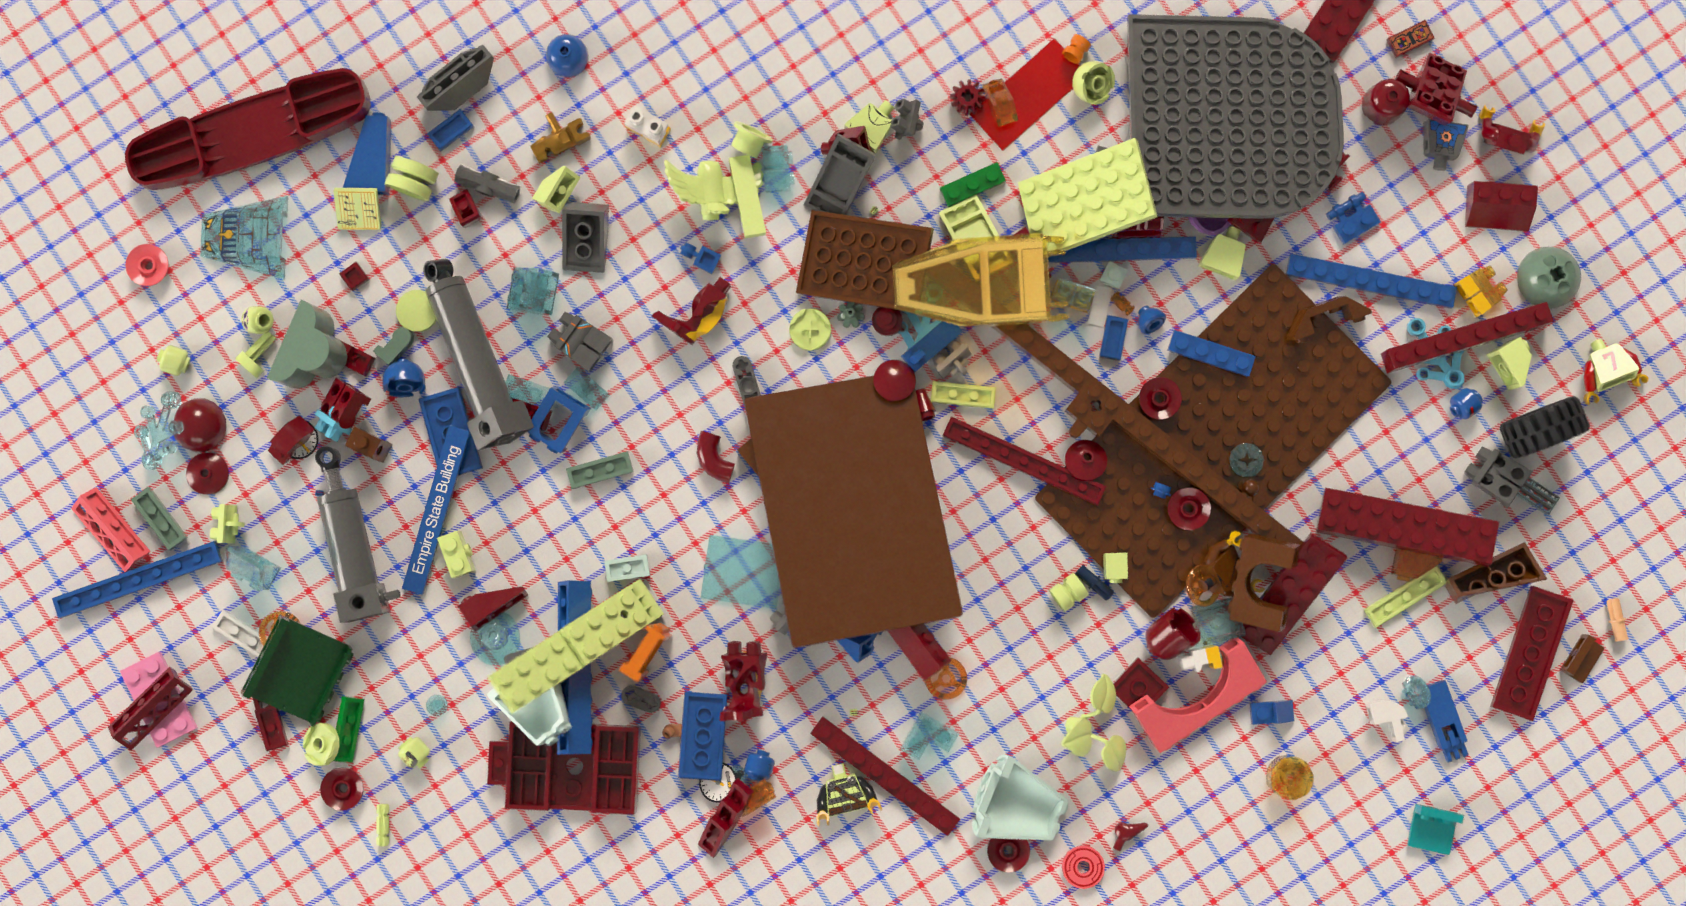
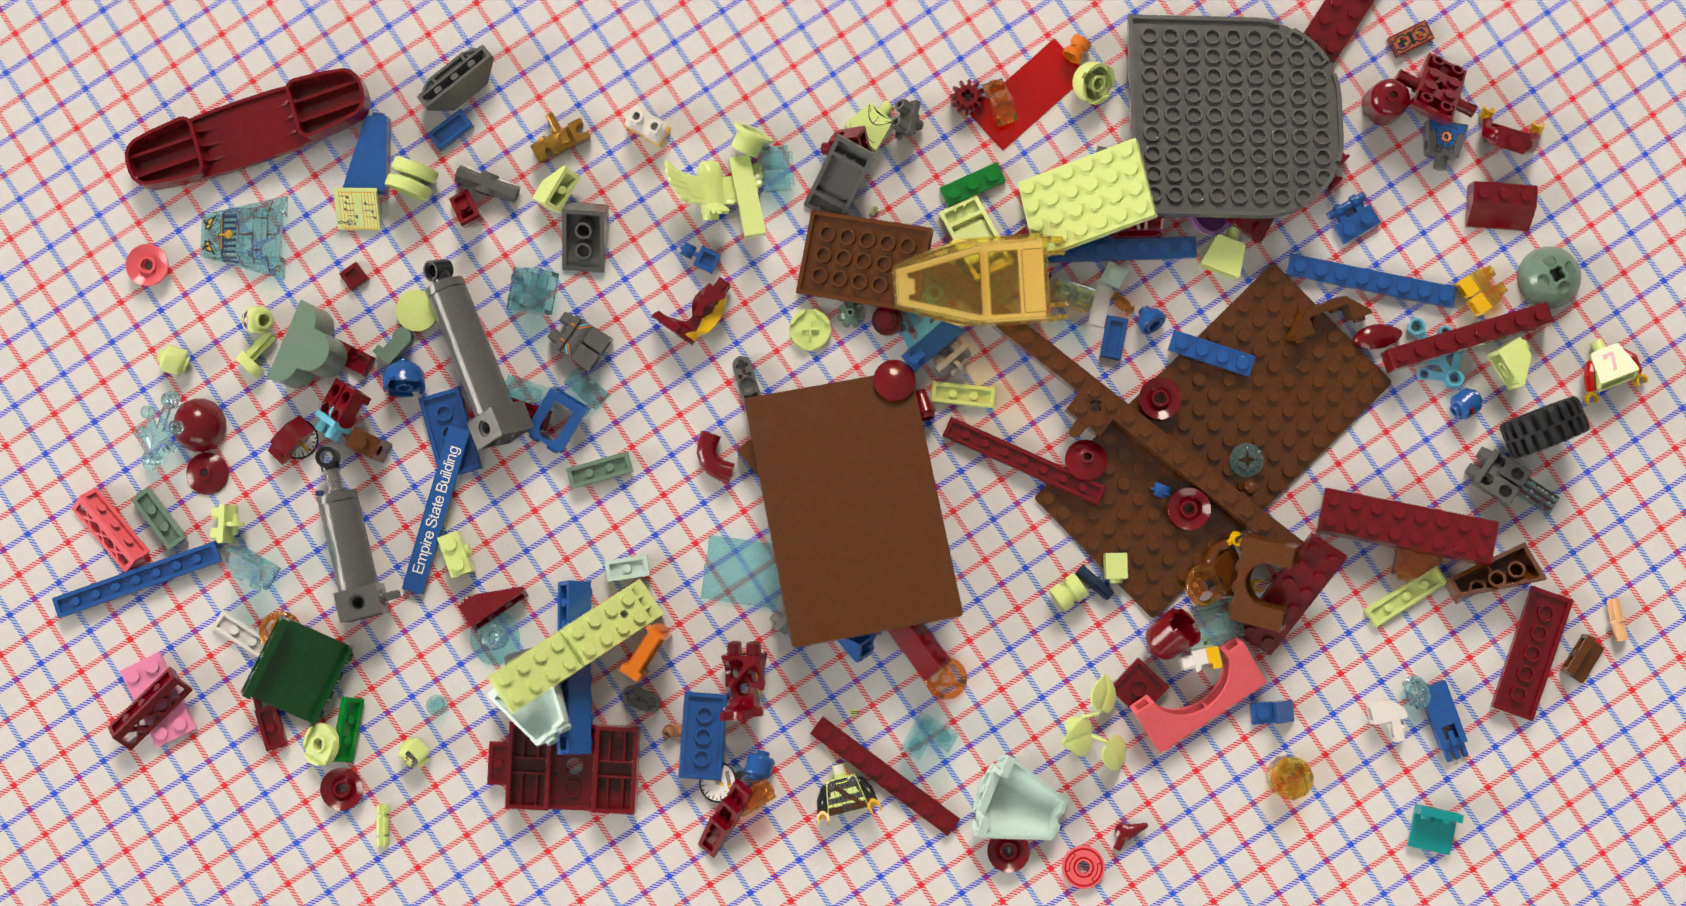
blue cylinder [546,34,589,78] -> none
none -> dark red arm [1353,324,1403,349]

